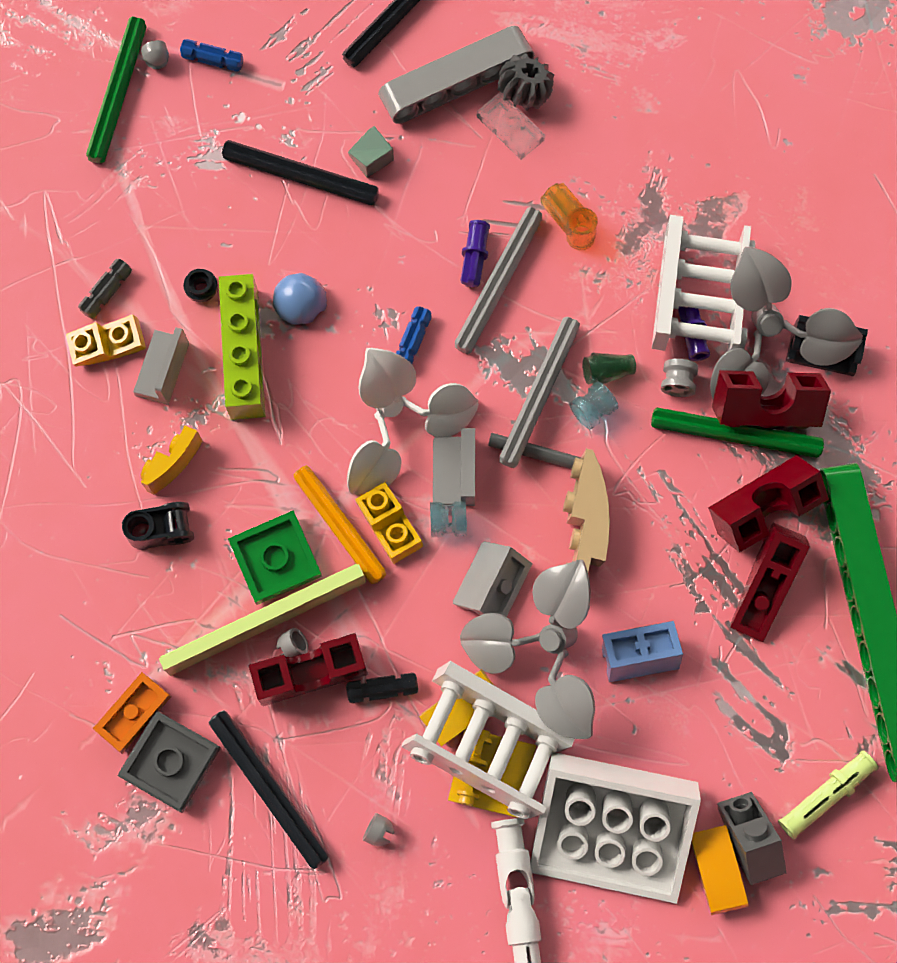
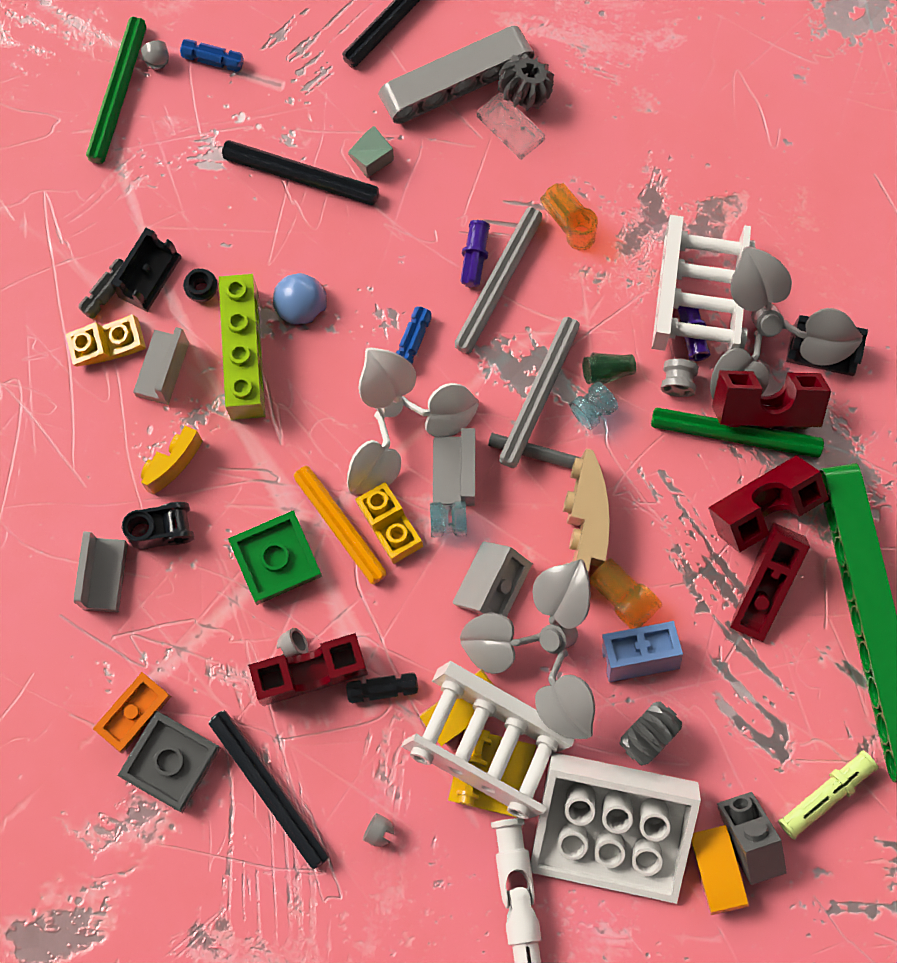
yellowish green tile [159,564,366,676] -> none
none -> light grey panel [73,531,128,613]
none -> black hinge [111,227,181,312]
none -> clear yellow piece [589,558,662,629]
none -> dark grey gear [620,702,682,765]

